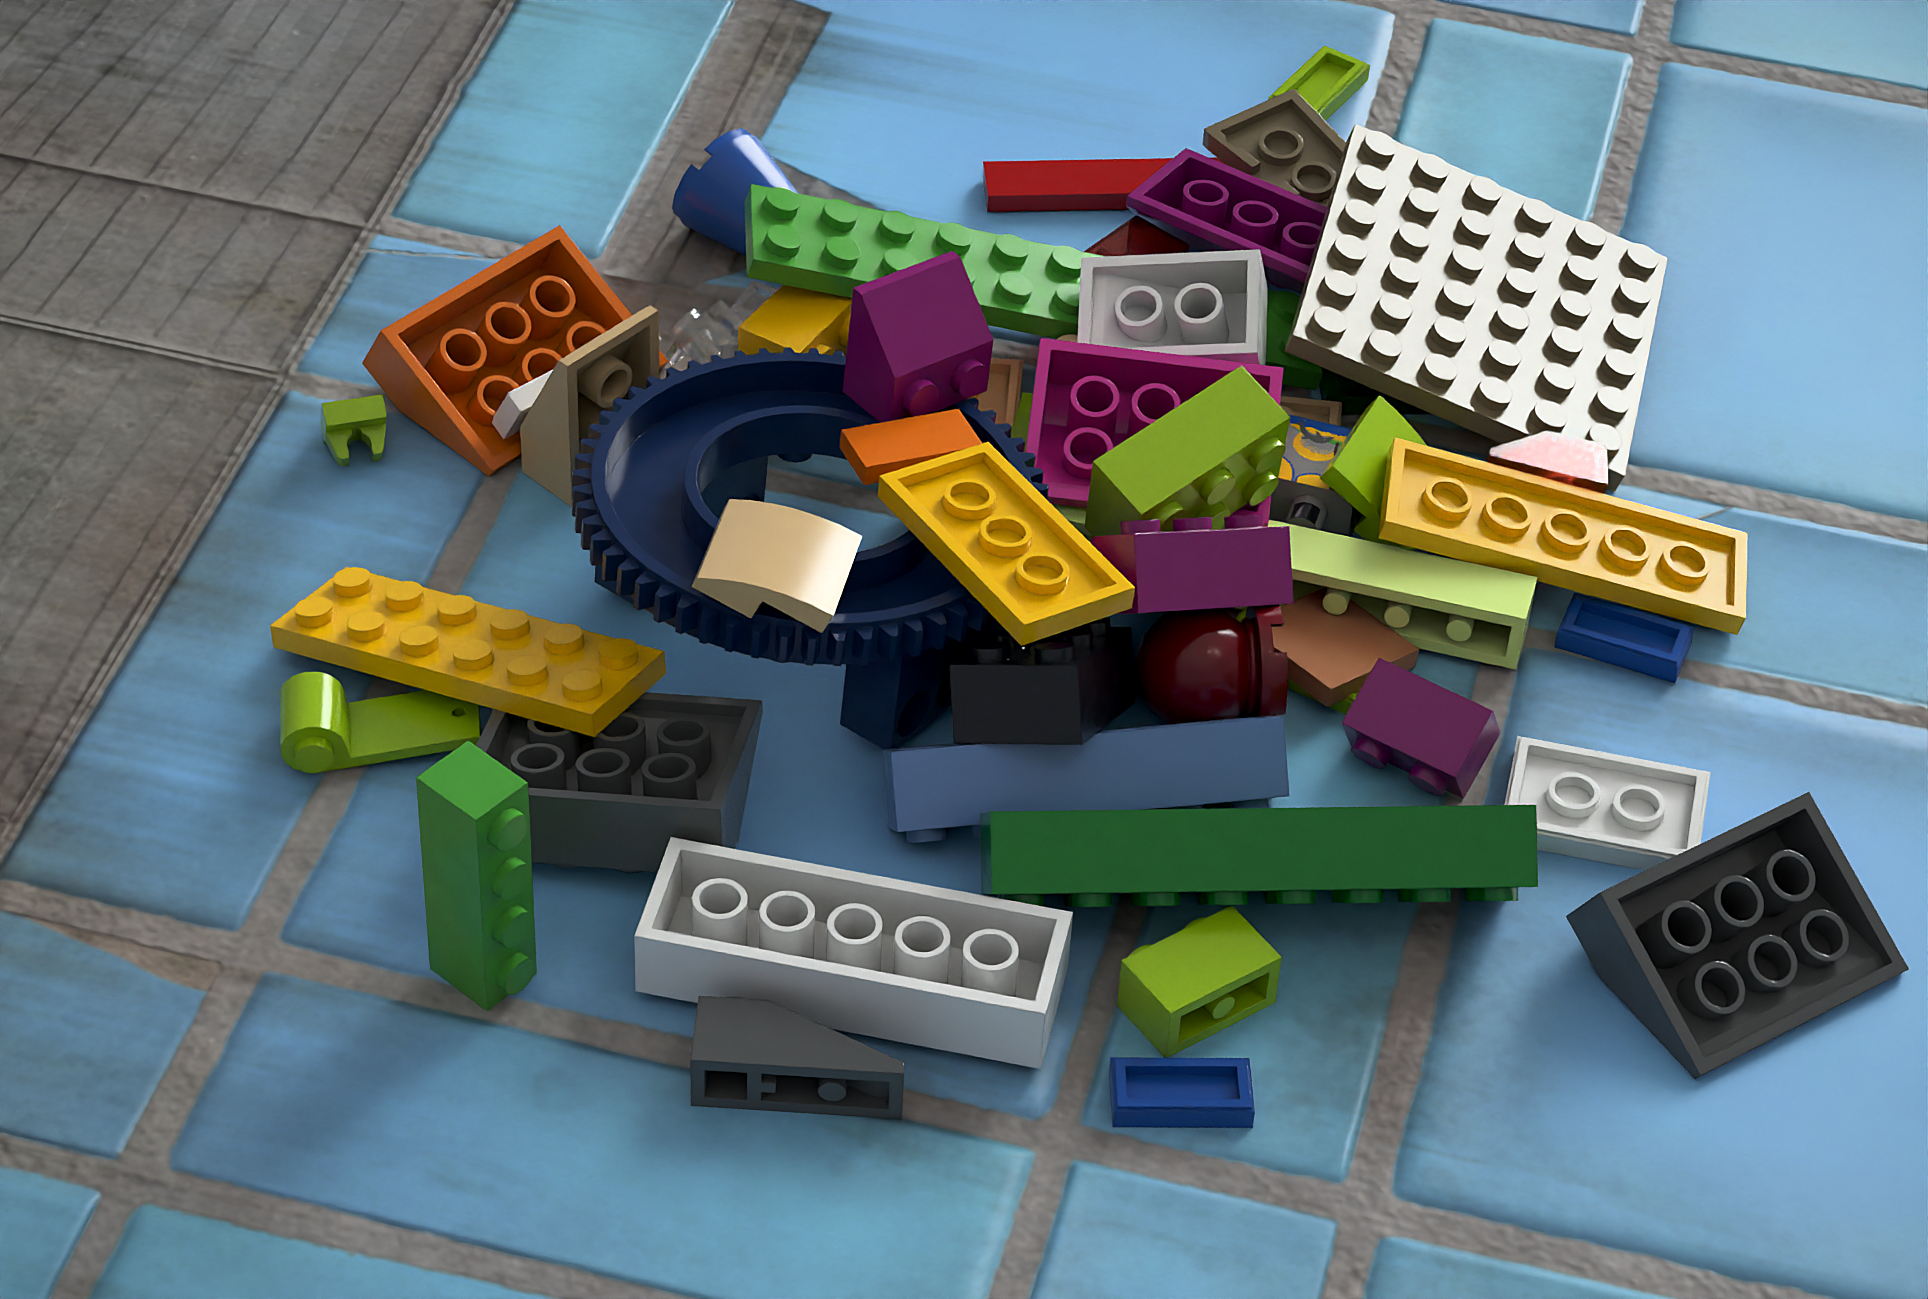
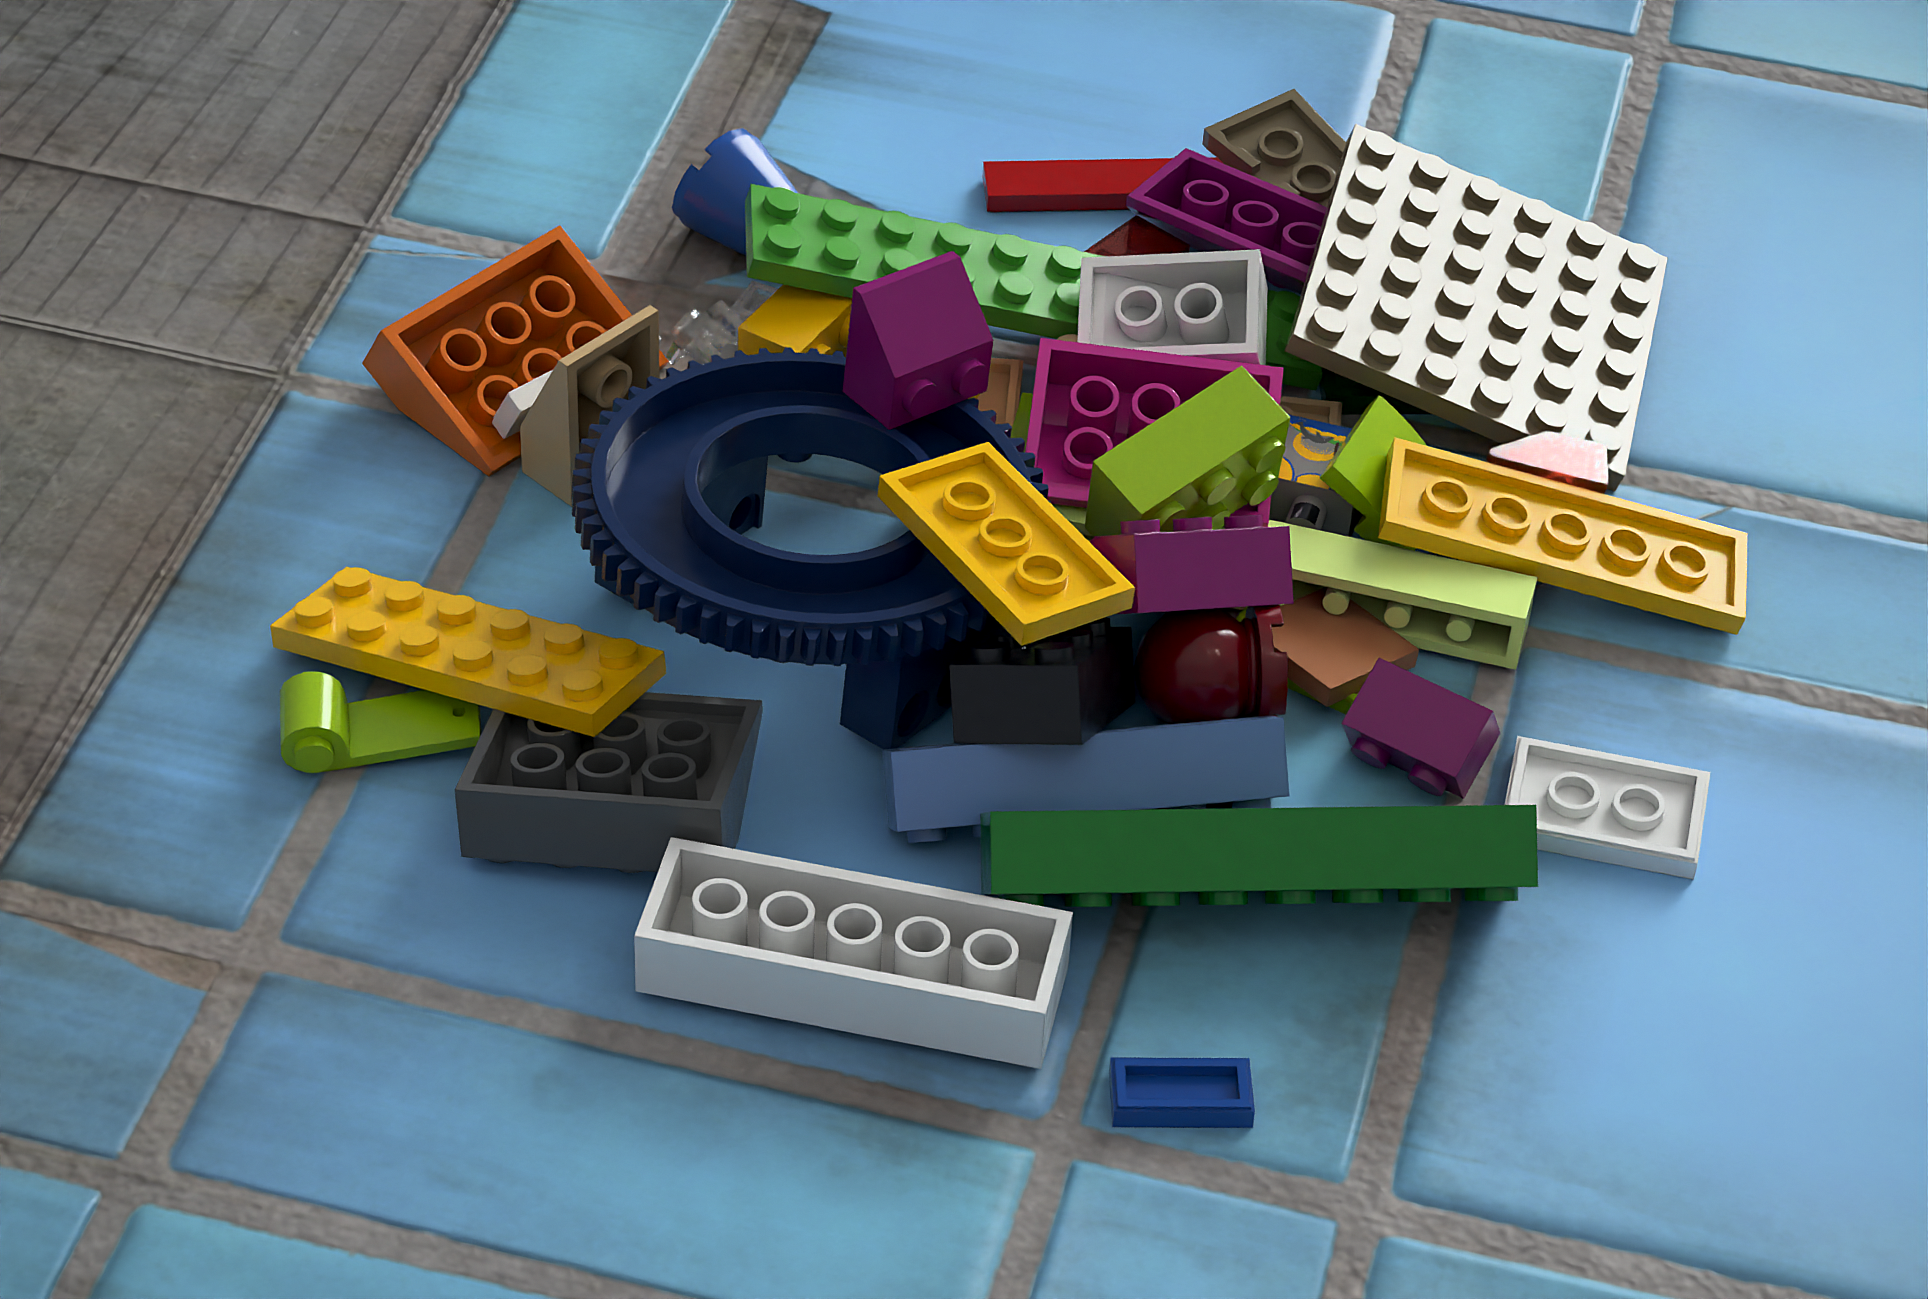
lime tile [320,394,387,466] -> none
bright green brick [416,741,537,1011] -> none
dark grey slope [690,996,905,1119] -> none
tan slope [692,499,862,633] -> none
orange tile [839,409,982,485] -> none
lime brick [1117,905,1282,1058] -> none
lime tile [1268,46,1370,121] -> none
blue tile [1554,592,1695,683] -> none
dark grey slope [1566,792,1909,1079] -> none

